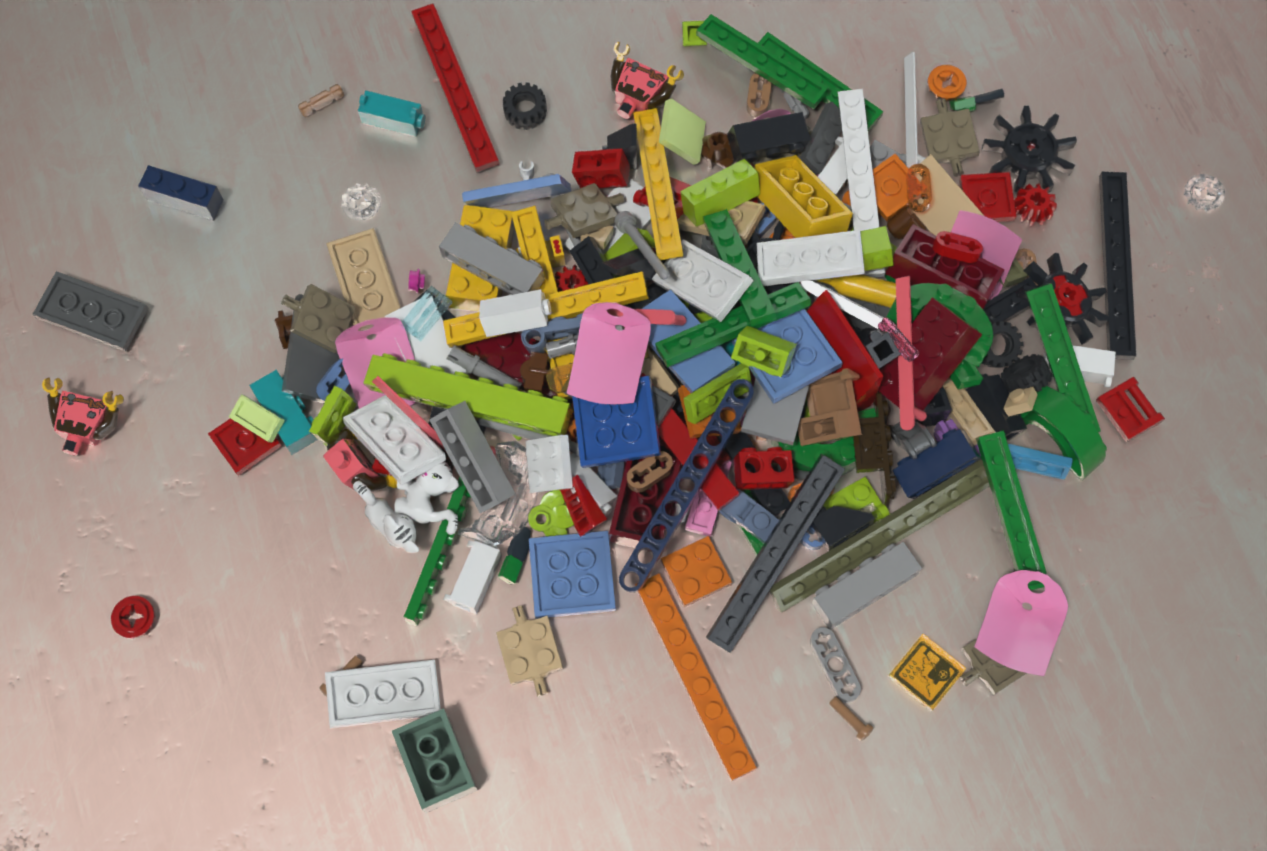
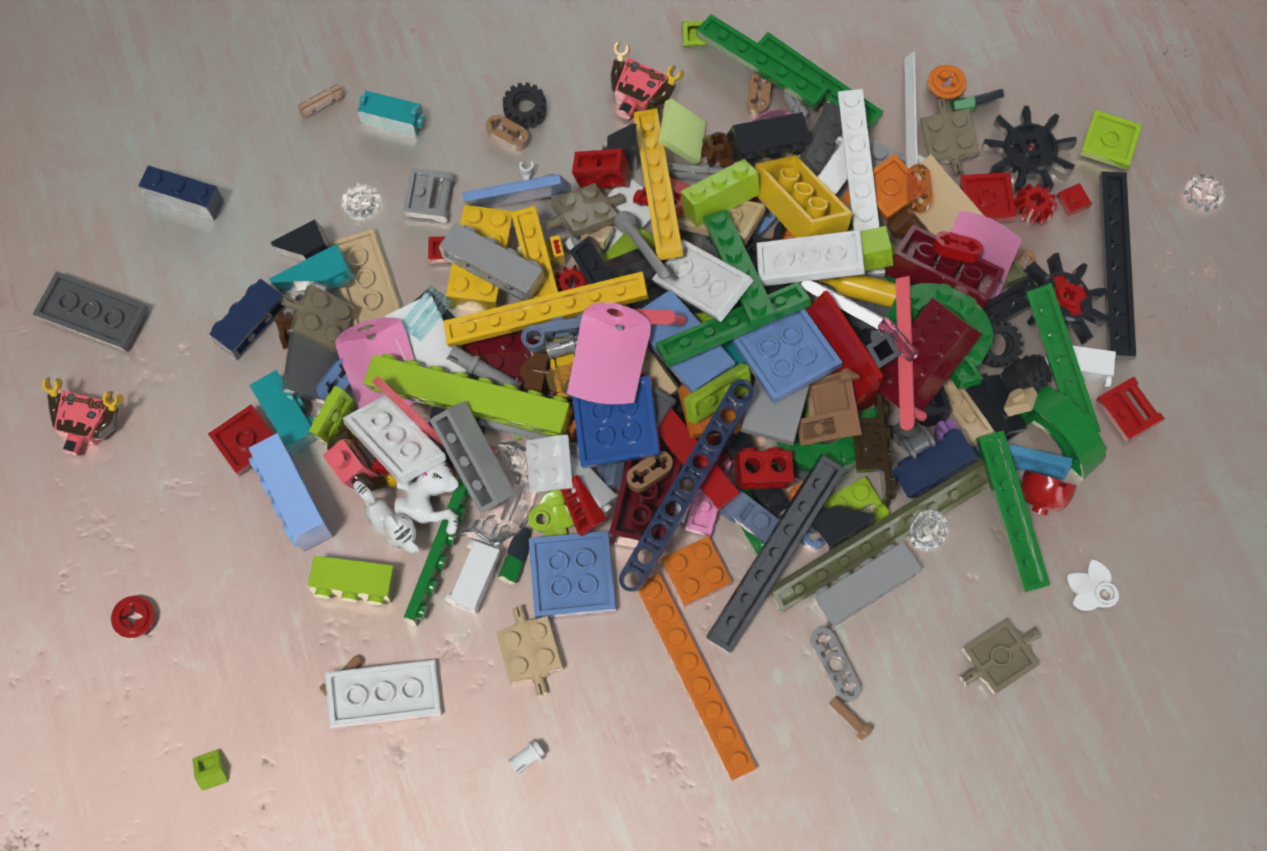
yellowish green tile [229,394,285,443] -> none
sand green brick [392,708,478,813] -> none
dark pink plate [408,269,425,293] -> none
red plate [411,3,499,173] -> none
white brick [479,289,551,337] -> none
lime brick [731,326,797,377] -> none
clear yellow tile [888,634,966,712] -> none
bright pink piece [974,570,1068,676] -> none
none -> lime slope [192,749,228,791]
none -> dark blue brick [209,278,287,361]
none -> light blue brick [249,433,333,552]
none -> teal slope [269,244,356,291]
none -> black slope [271,219,332,261]
none -> lime brick [308,555,397,605]
none -> light grey plate [403,168,455,223]
none -> red plate [428,236,452,264]
none -> medium nougat beam [486,115,529,151]
none -> white pin [508,741,545,775]
none -> light grey pin [667,163,725,181]
none -> clear gear [907,509,948,551]
none -> red cylinder [1021,470,1077,516]
none -> red plate [1056,183,1092,217]
none -> white plate [1067,559,1119,611]
none -> lime plate [1080,110,1142,170]

